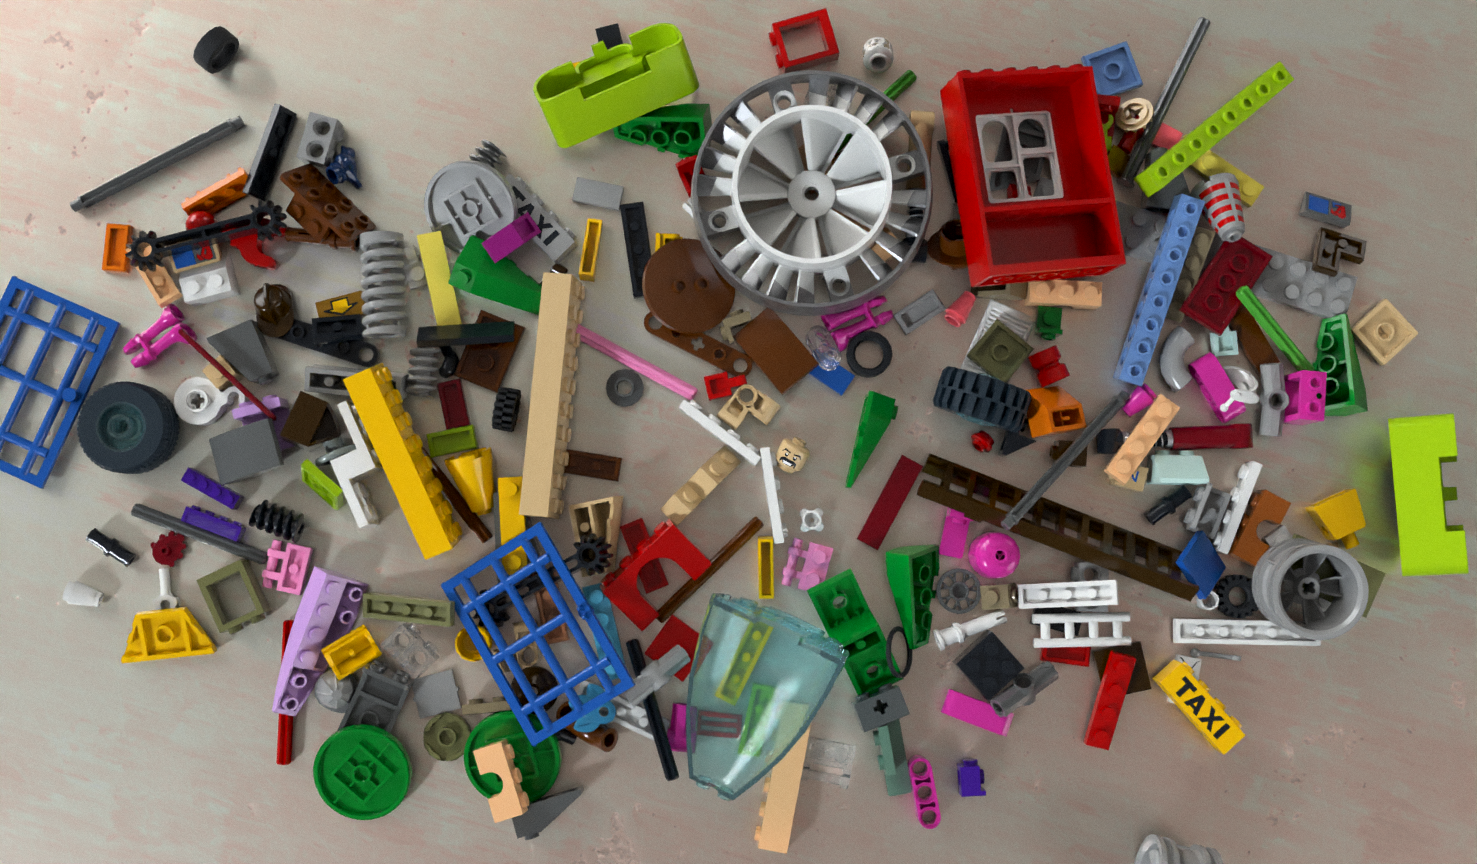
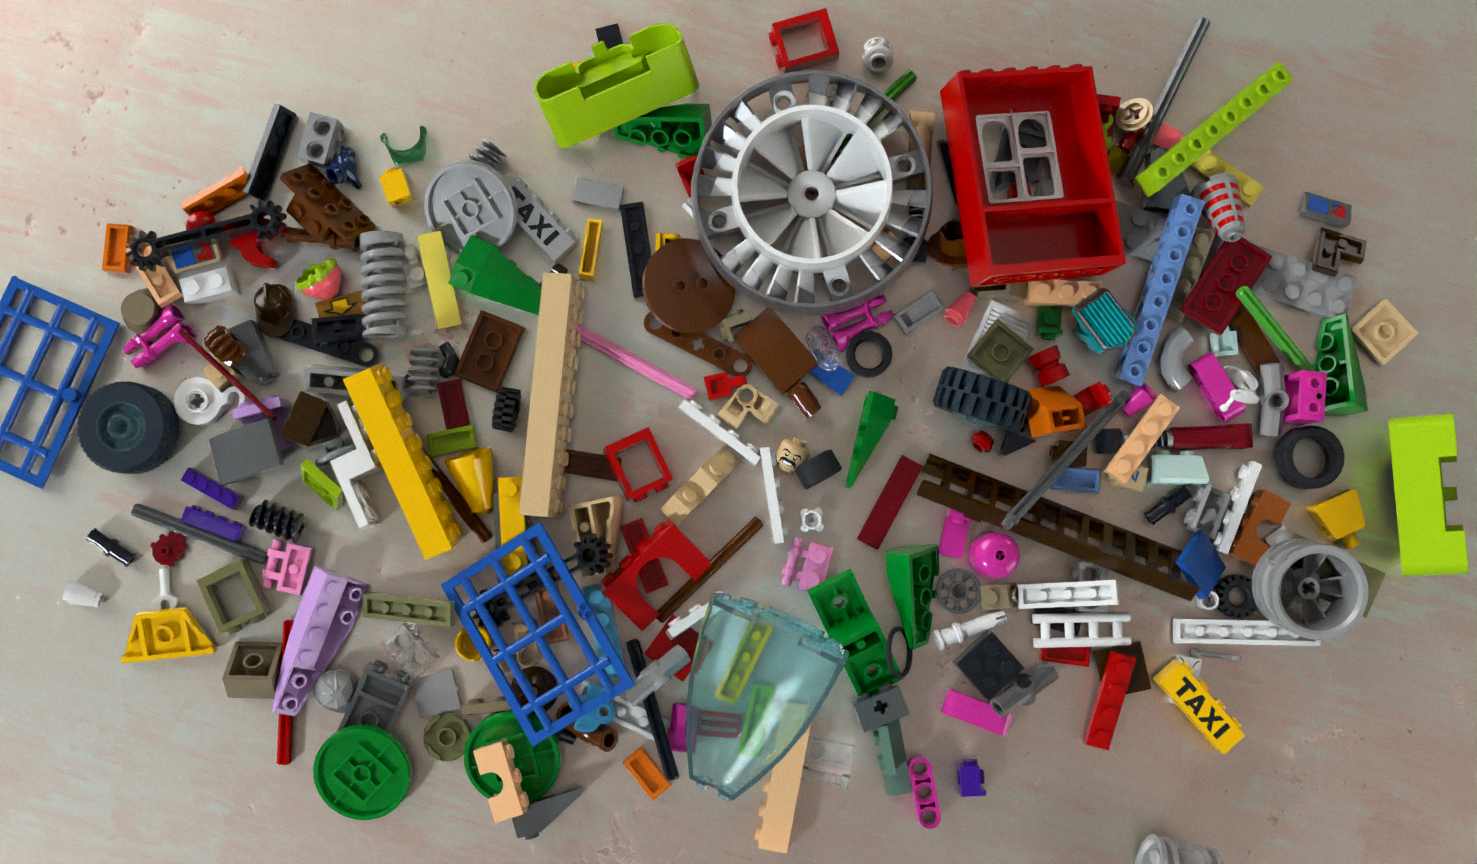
dark grey piece [70,116,245,212] -> none
black tyre [193,26,239,74] -> none
yellow hinge [321,624,382,680] -> none
black tile [416,321,515,348] -> none
magenta slope [481,212,541,263] -> none
dark grey piece [606,369,644,407] -> none
yellow piece [758,536,774,599] -> none
medium blue plate [1081,41,1143,96] -> none
none -> dark tan piece [121,288,166,334]
none -> reddish brown gear [204,325,247,366]
none -> dark tan slope [222,642,282,699]
none -> hair [296,258,342,299]
none -> yellow brick [379,168,415,208]
none -> clear green helmet [380,125,427,165]
none -> red window [603,427,673,503]
none -> orange tile [622,746,672,800]
none -> white plate [665,591,726,640]
none -> reddish brown piece [786,381,822,419]
none -> black tyre [795,449,842,489]
none -> medium blue tile [1050,467,1101,494]
none -> teal piece [1072,288,1139,354]
none -> red bracket [1073,381,1113,417]
none -> black tyre [1274,425,1345,489]

